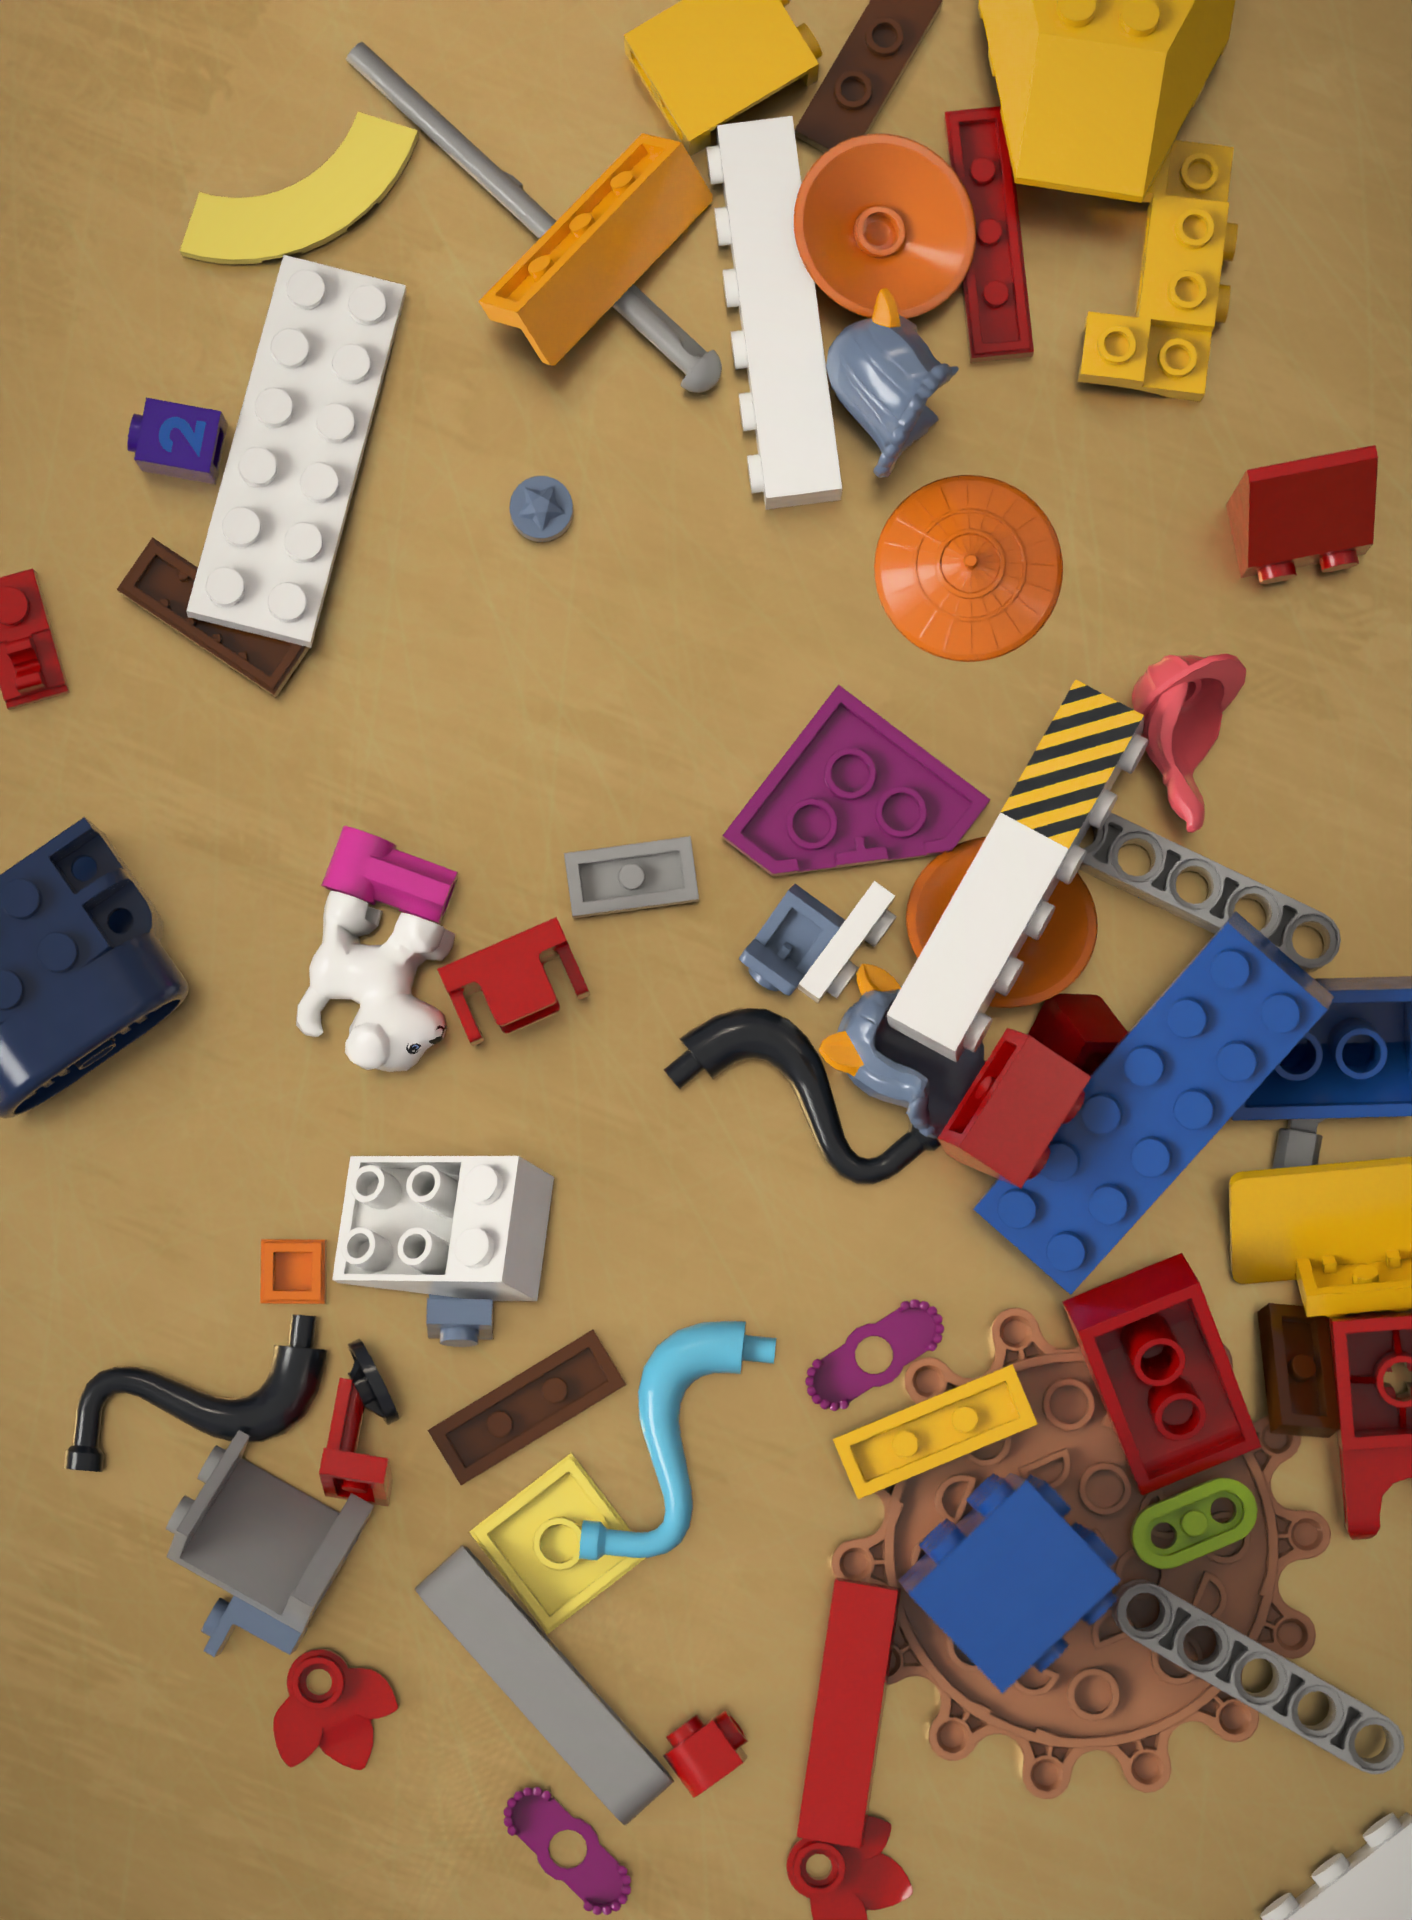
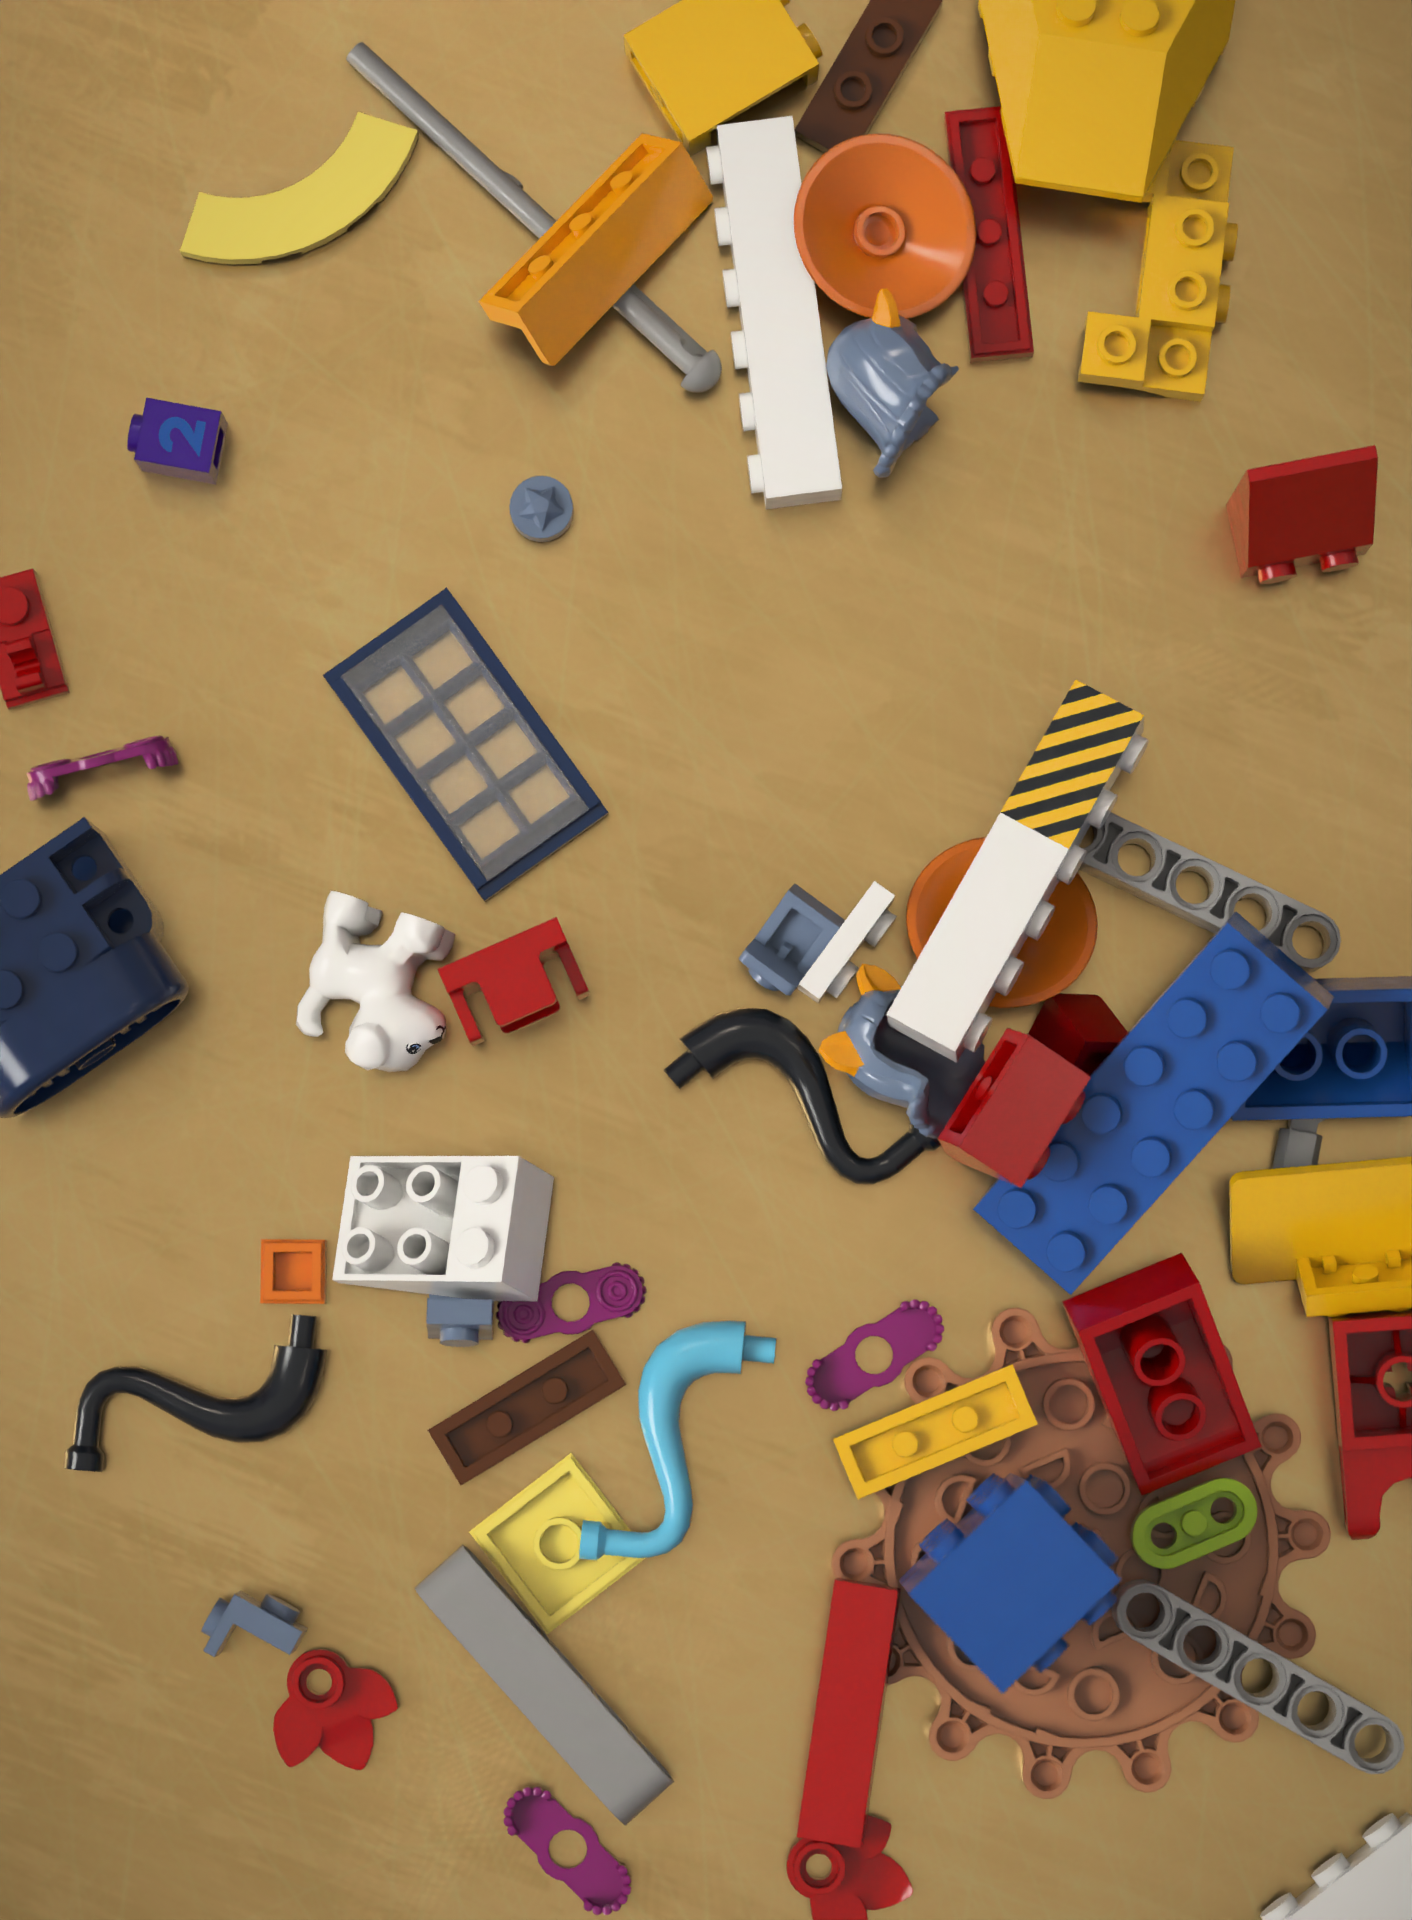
reddish brown plate [117,537,310,697] -> none
light grey panel [166,1430,374,1633] -> none
white plate [186,255,406,648] -> none
red piece [319,1338,399,1507] -> none
dark pink piece [321,826,458,925] -> none
light grey plate [564,836,699,919] -> none
red plate [663,1710,748,1798] -> none
magenta plate [722,685,990,876] -> none
orange hat [874,475,1063,662] -> none
coral piece [1132,653,1246,833] -> none
reddish brown plate [1257,1303,1340,1438] -> none
none -> magenta piece [26,735,179,801]
none -> clear piece [323,587,609,902]
none -> magenta piece [496,1262,647,1343]

